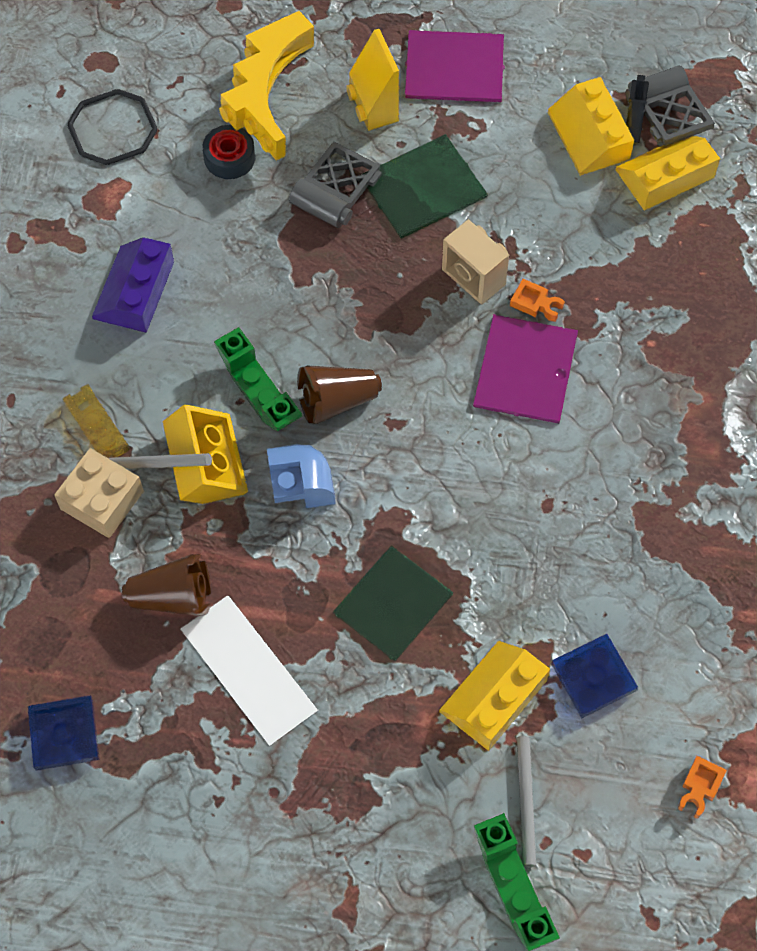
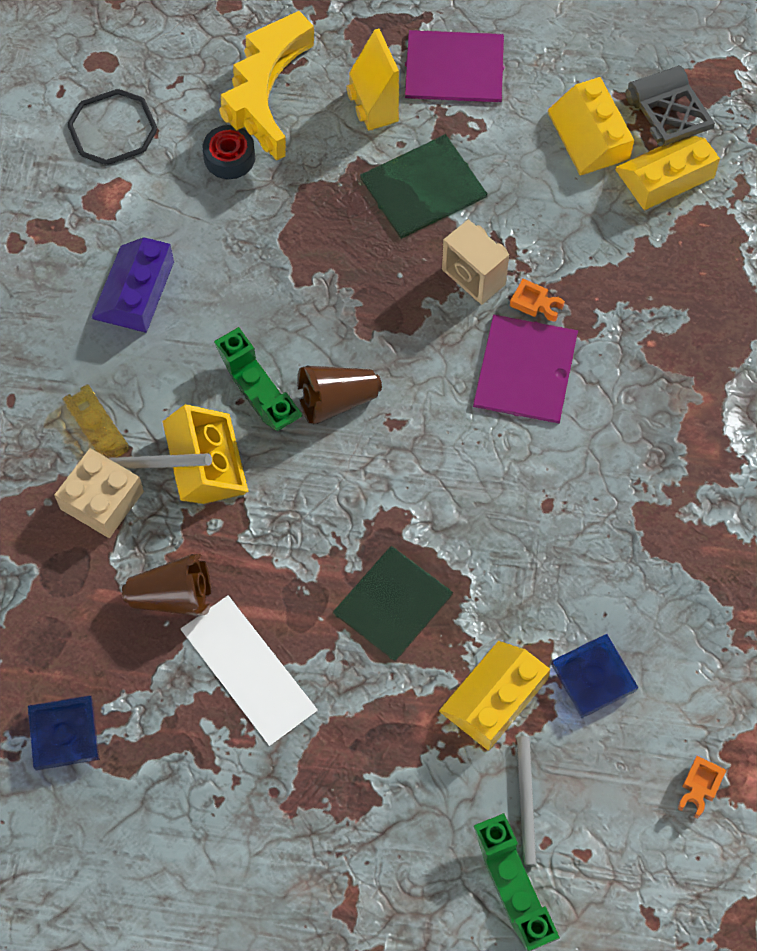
medium blue brick [267,444,336,508] -> none
dark grey piece [289,141,382,228] -> none
black piece [626,75,649,143] -> none

